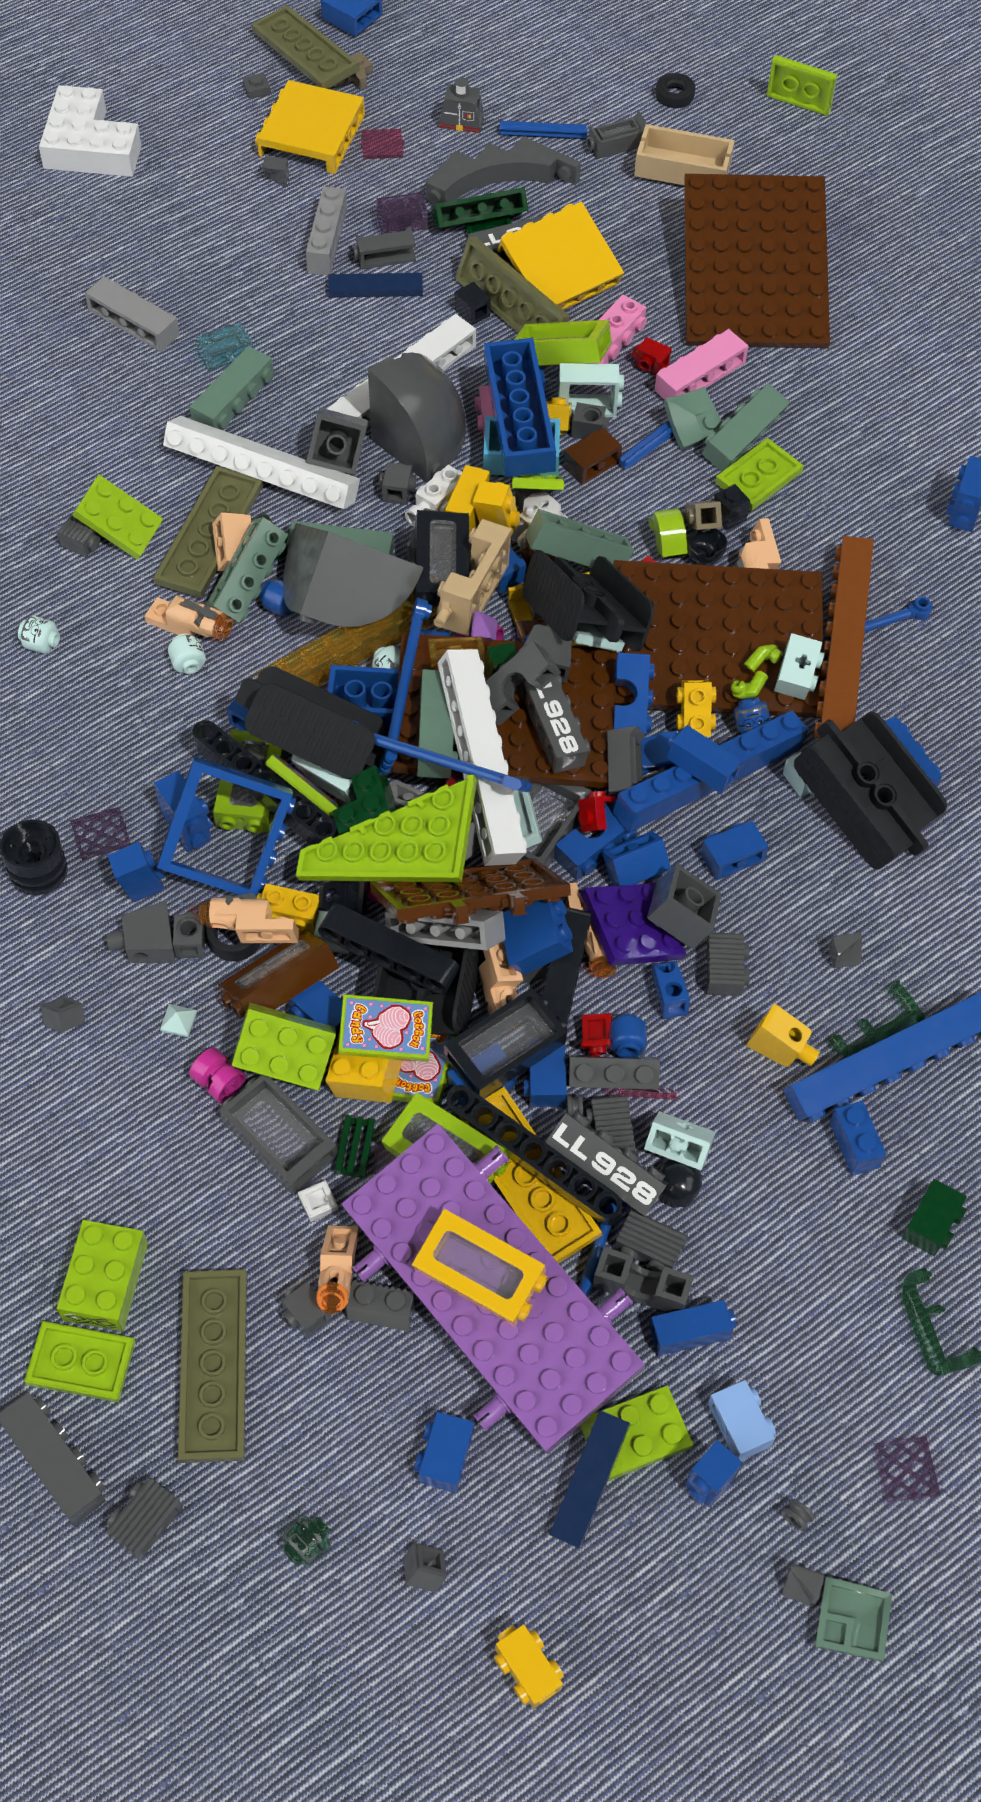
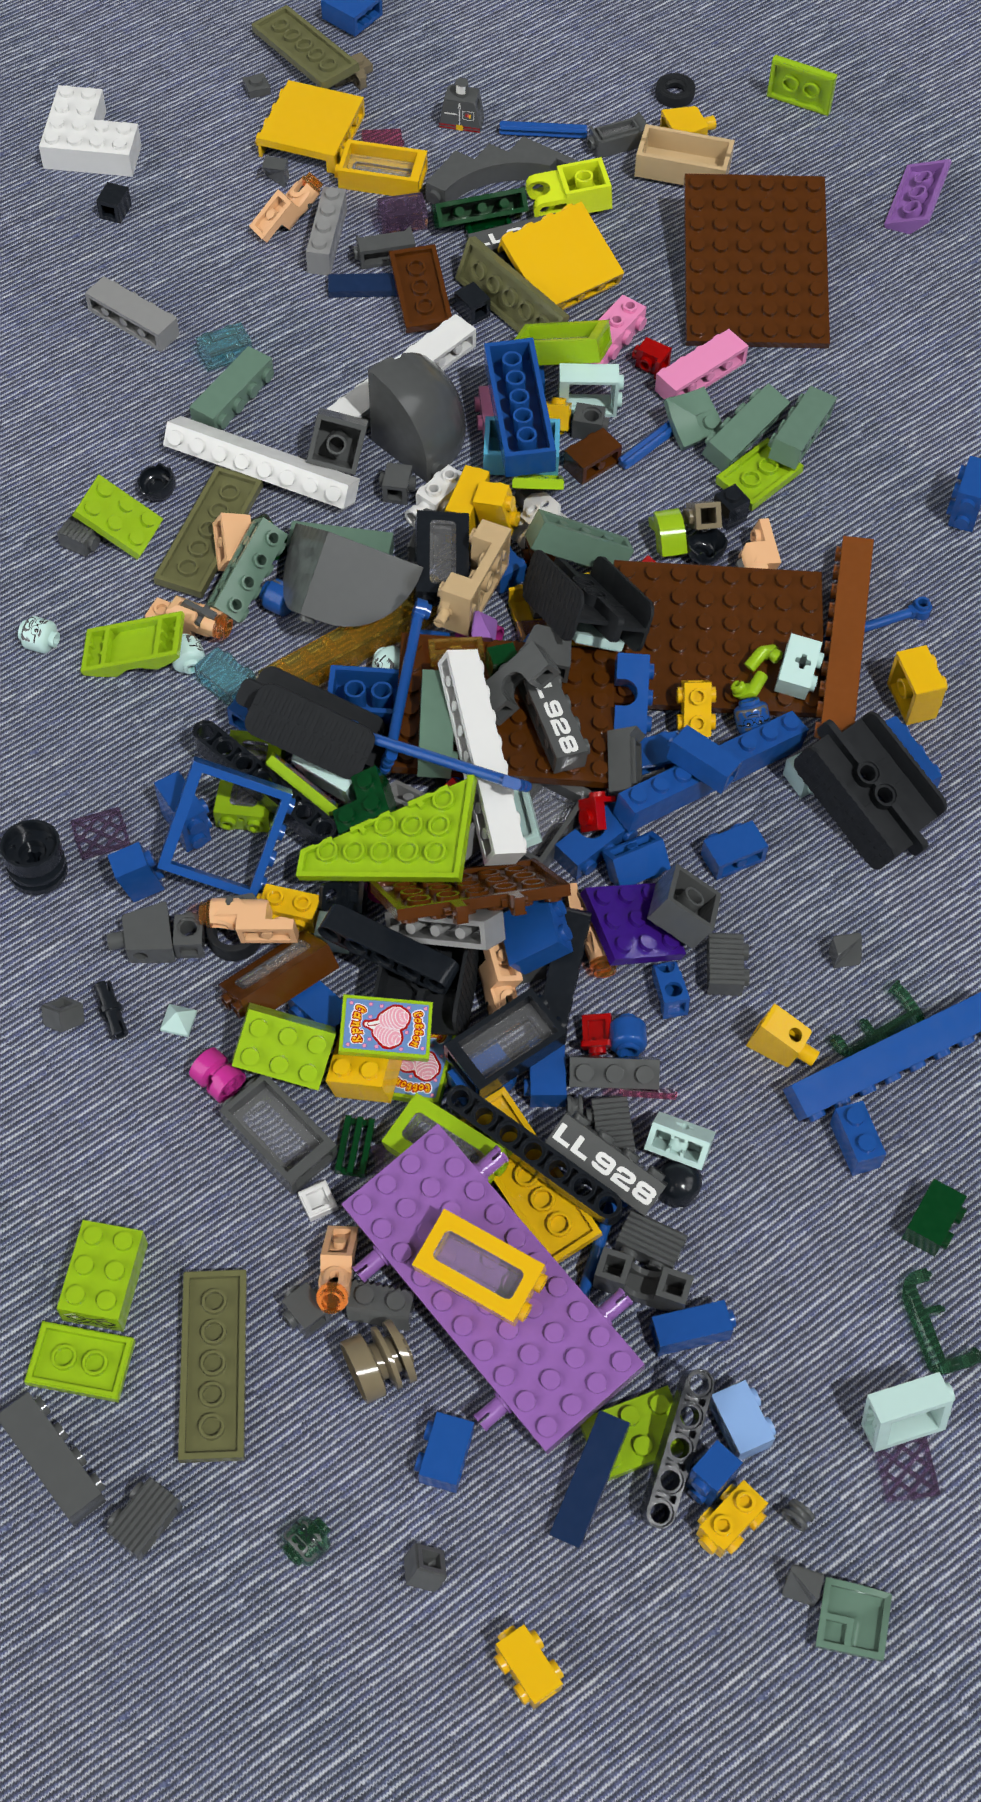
none -> lime slope [81,611,185,677]
none -> black pin [93,980,129,1040]
none -> black brick [96,182,132,224]
none -> black hair [137,463,176,501]
none -> clear light blue brick [194,647,256,706]
none -> light nougat plate [249,172,323,242]
none -> yellow piece [334,139,428,200]
none -> dark tan wheel [340,1319,417,1404]
none -> reddish brown plate [389,244,452,333]
none -> neon yellow brick [525,157,612,217]
none -> black beam [640,1369,714,1529]
none -> yellow torso [660,106,717,135]
none -> yellow brick [696,1480,768,1558]
none -> sand green brick [768,386,837,470]
none -> light aqua window [861,1372,955,1453]
none -> medium lavender slope [884,159,952,234]
none -> yellow brick [887,645,948,725]

